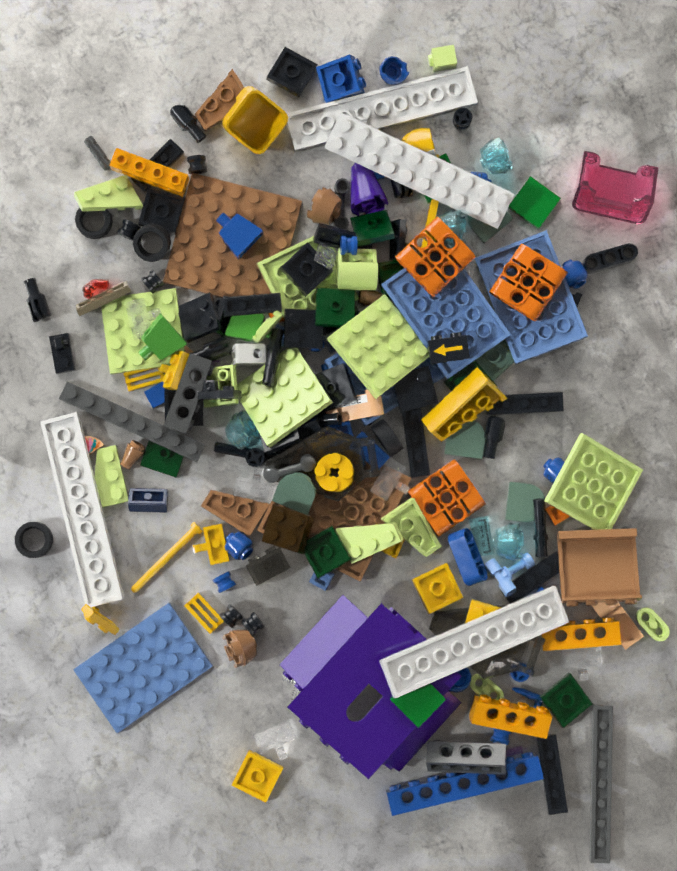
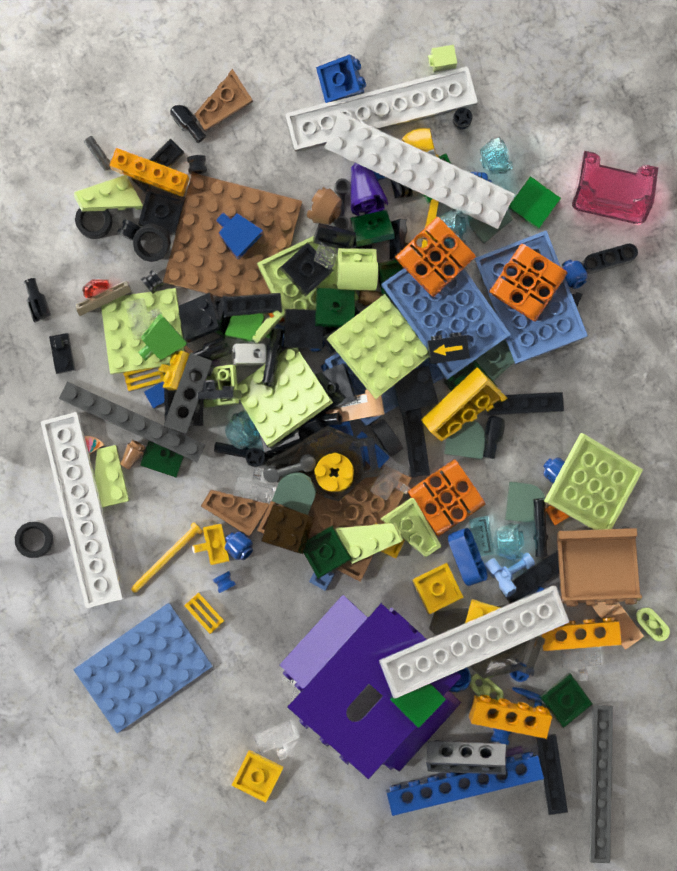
yellow plate [81,604,120,635] -> none
dark blue slope [128,488,168,513] -> none
black wheel [219,604,243,628] -> none
yellow piece [222,86,288,154] -> none
medium nougat cone [222,630,257,668] -> none
black wheel [241,612,265,636] -> none
clear smoke brick [246,546,291,586] -> none
black plate [266,47,318,97] -> none
blue wheel [340,236,358,255] -> none
blue hair [379,56,409,86] -> none

